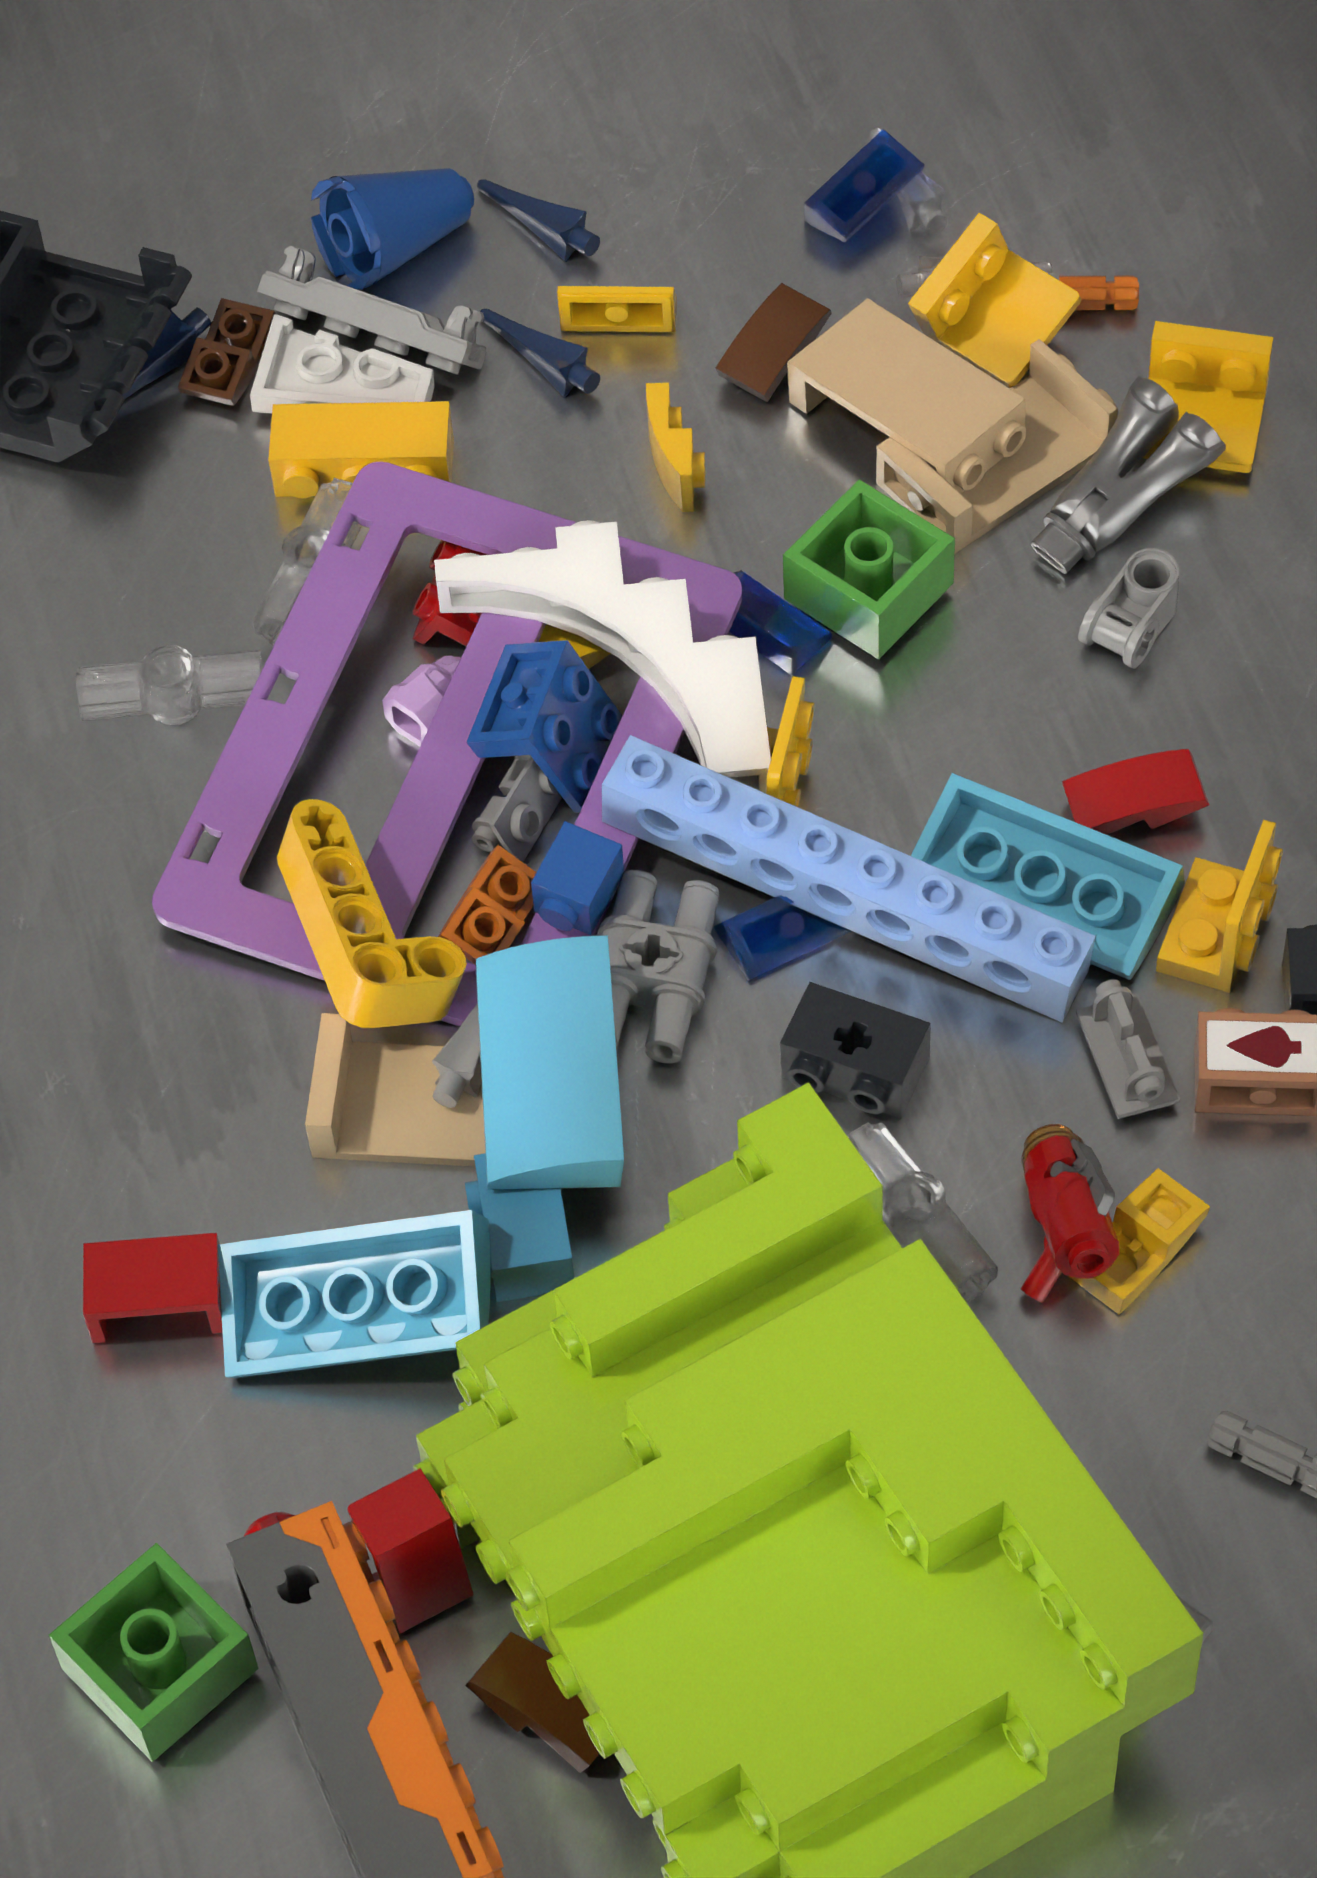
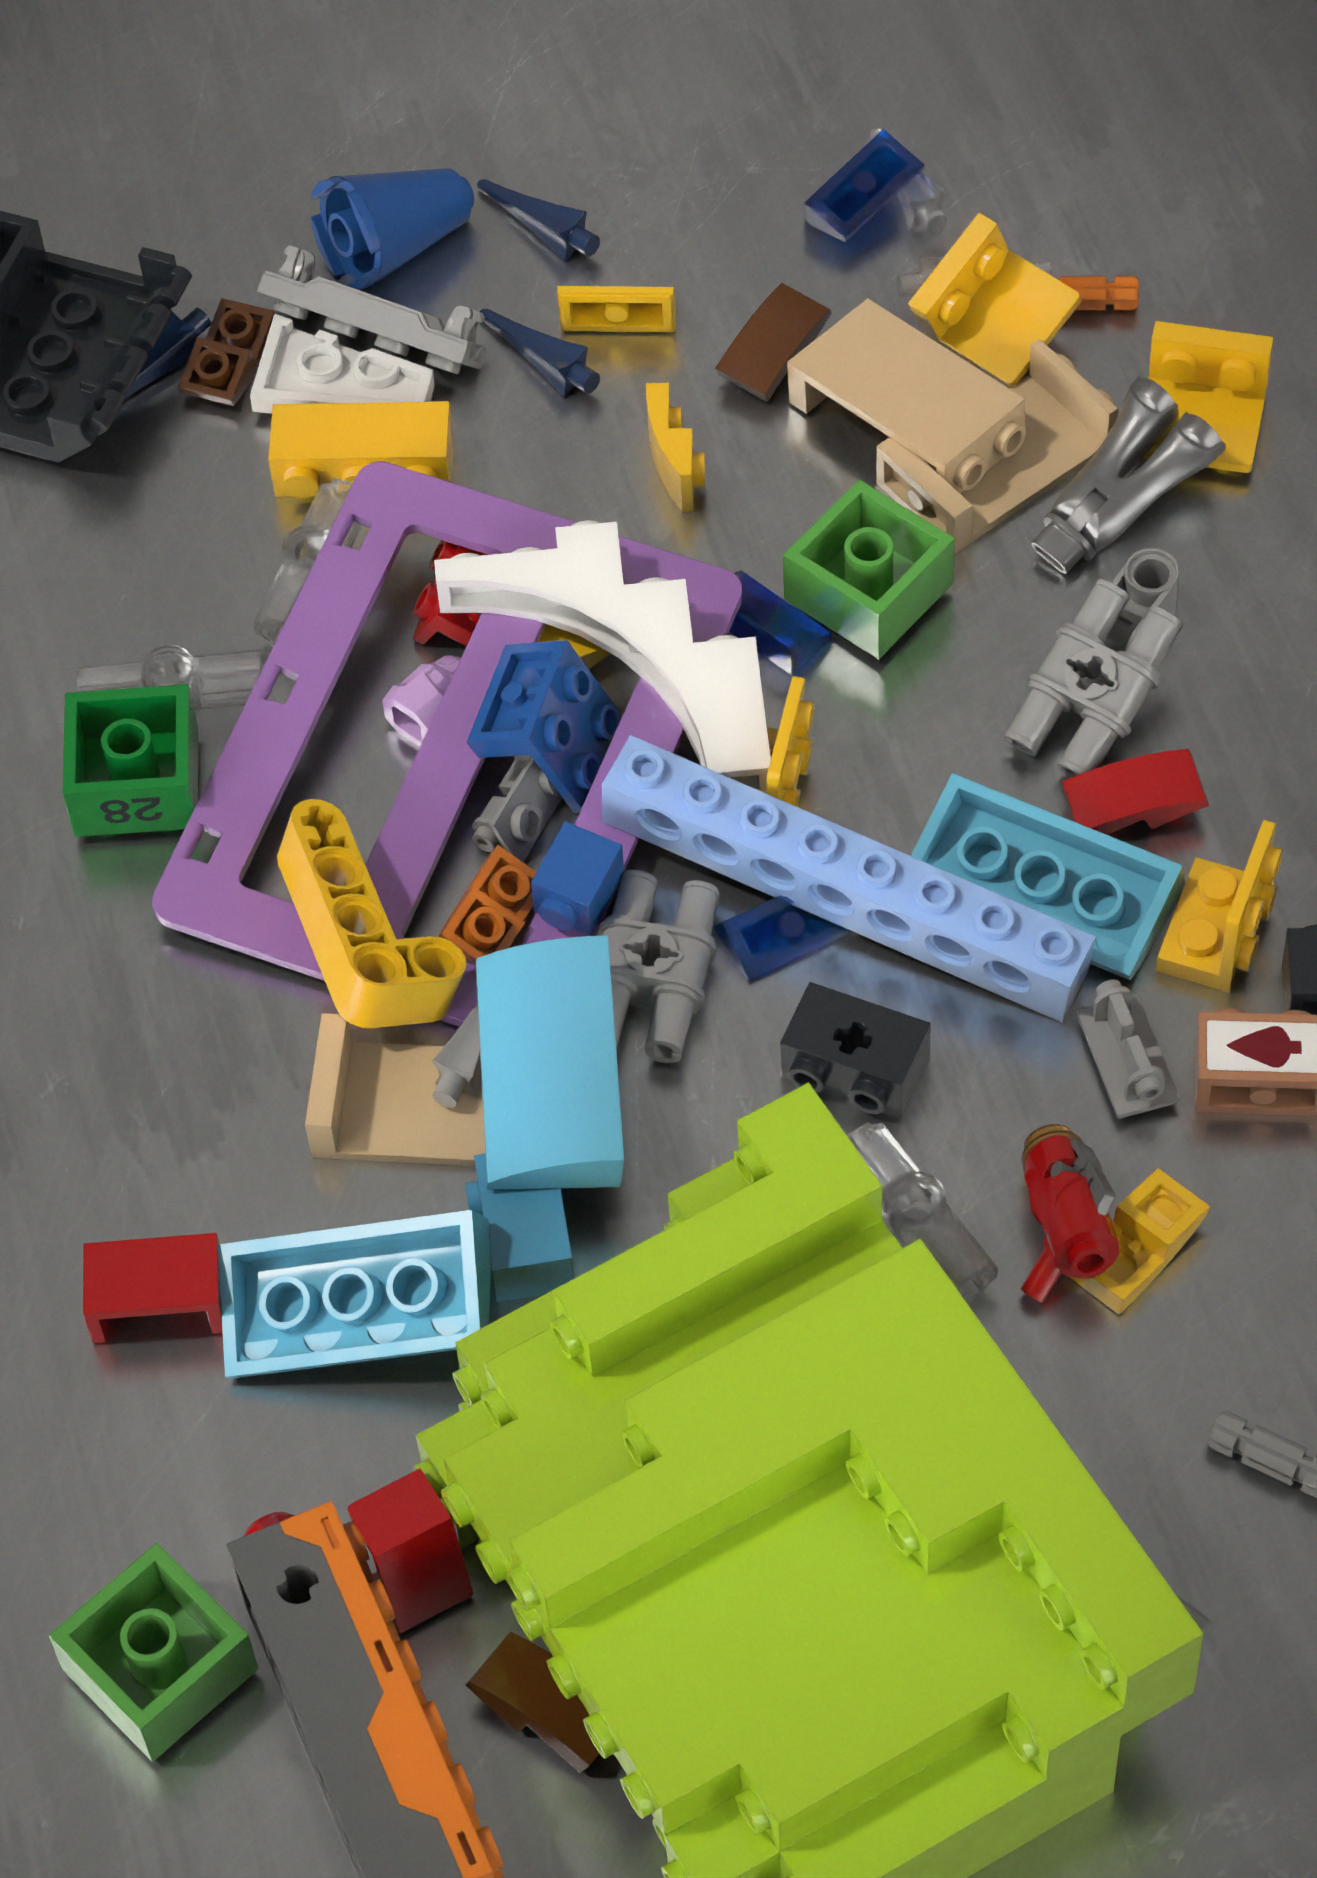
none -> green brick [62,684,198,837]
none -> light grey pin [1004,578,1183,777]

